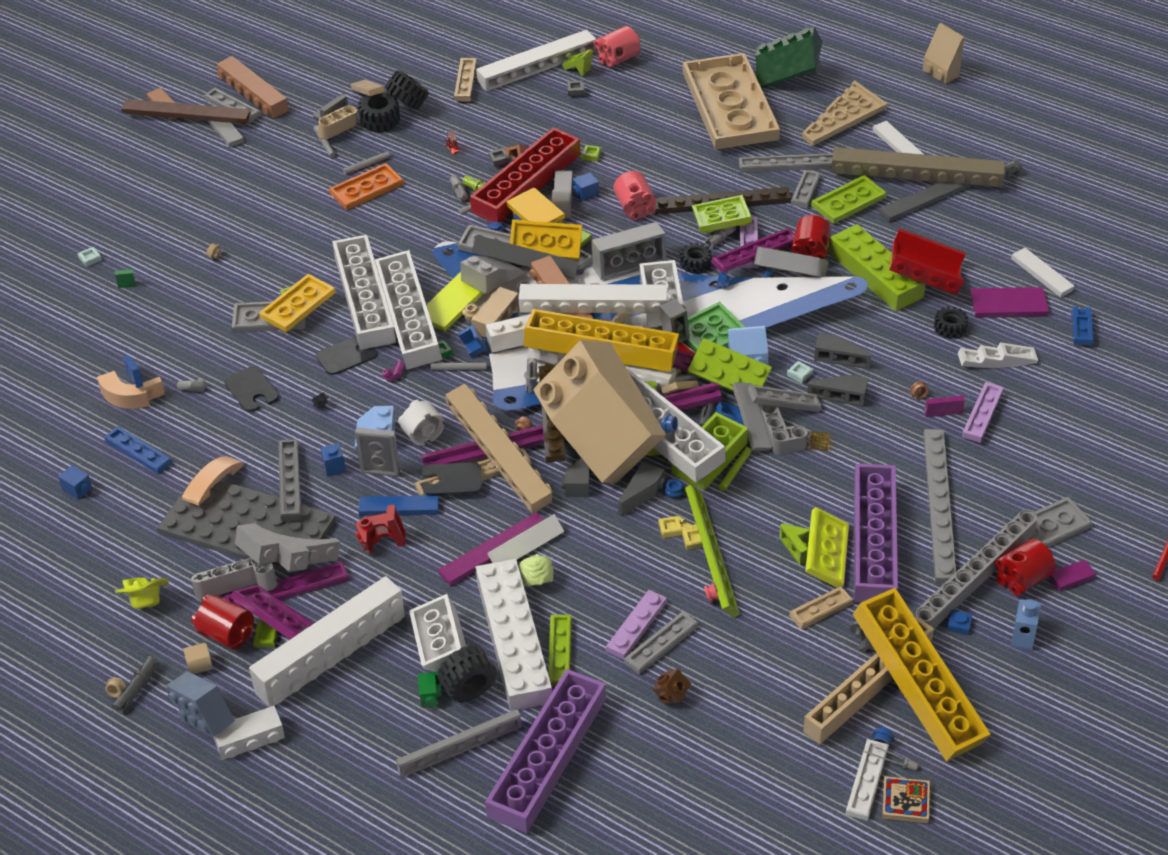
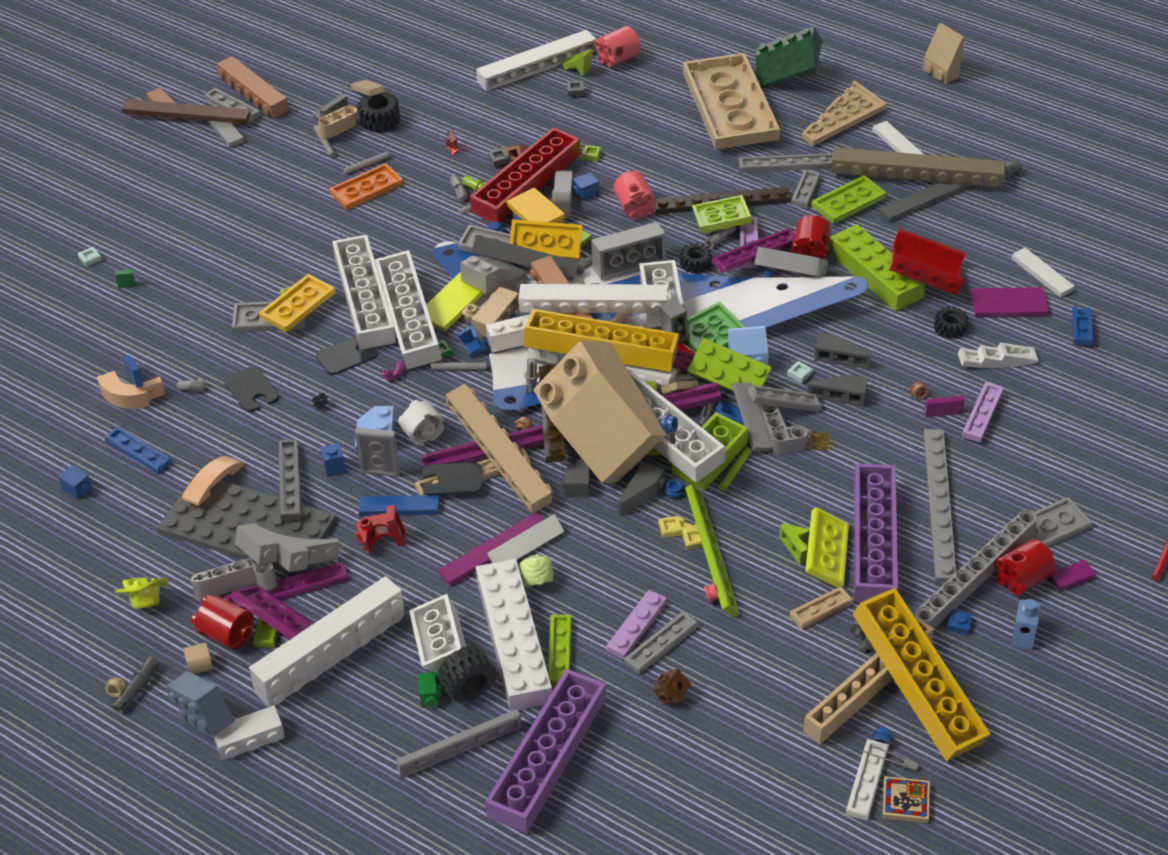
tan plate [206,243,222,260] -> none
black tyre [385,70,429,110] -> none
tan plate [454,58,477,102] -> none
blue plate [717,272,730,289] -> none

